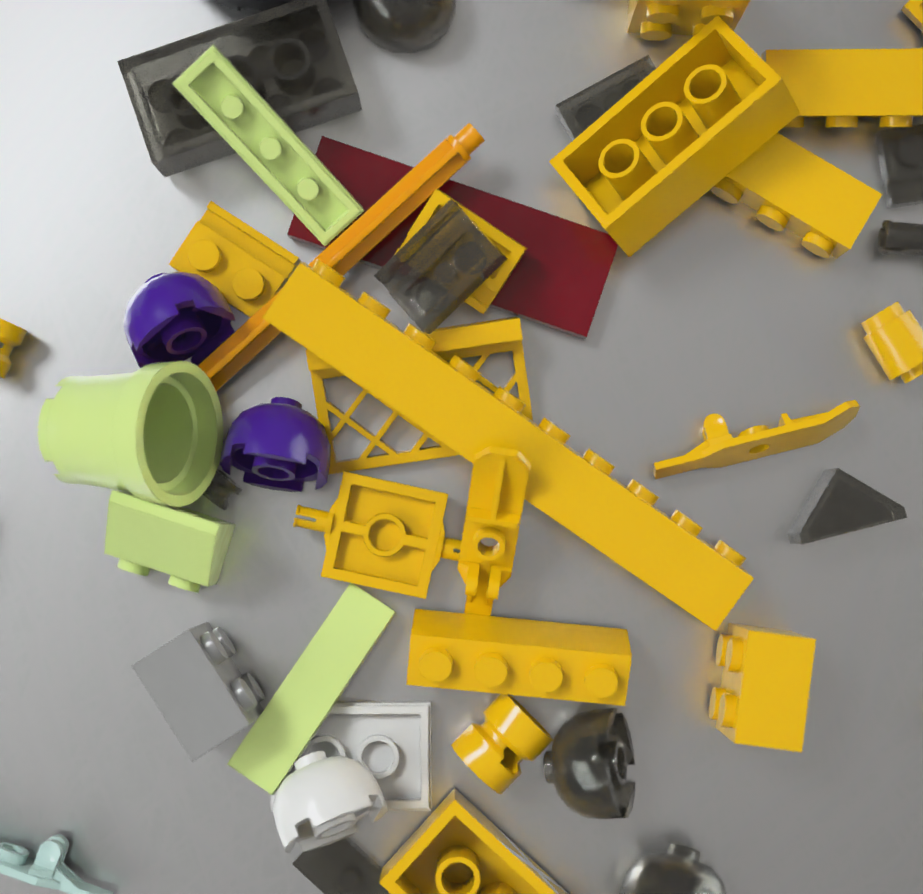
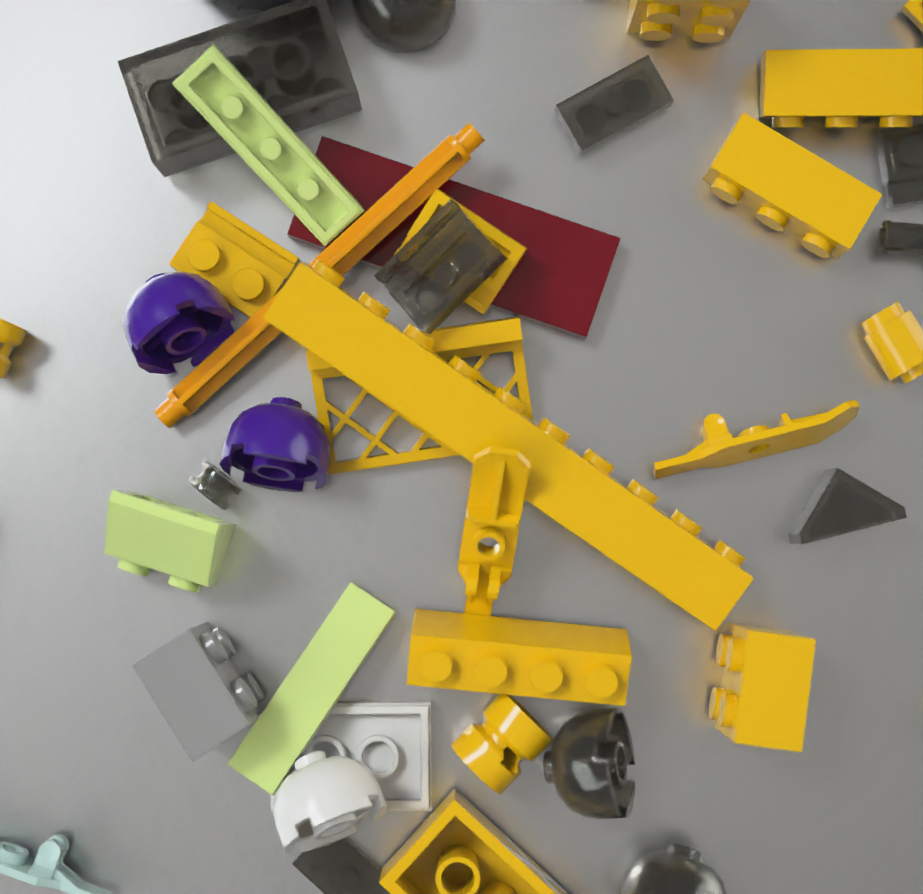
yellowish green piece [38,361,223,507] -> none
yellow plate [293,471,462,599] -> none
yellow brick [549,15,800,257] -> none

